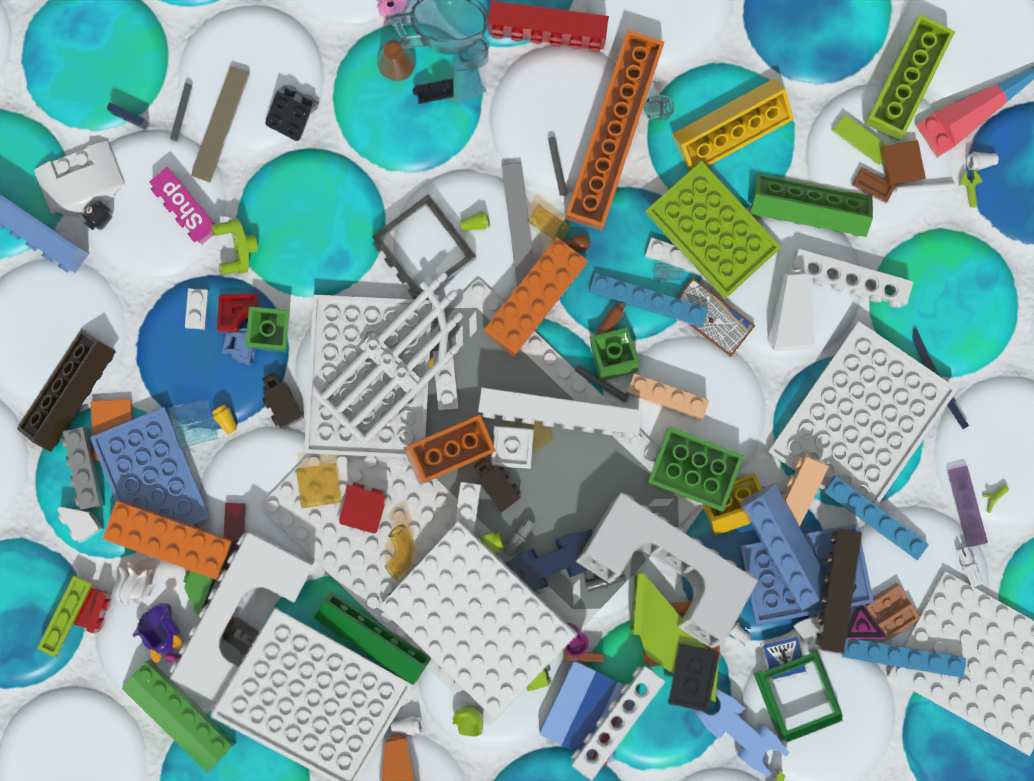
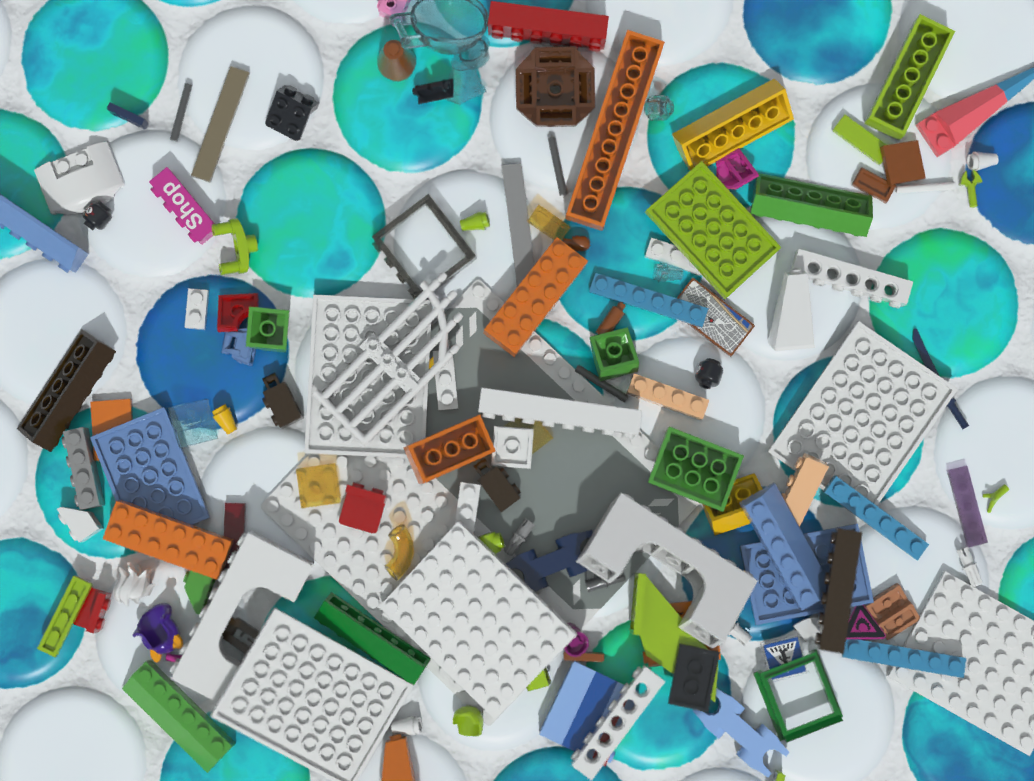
none -> reddish brown piece [516,47,595,127]
none -> black head [695,358,723,389]
none -> dark pink slope [716,148,759,190]

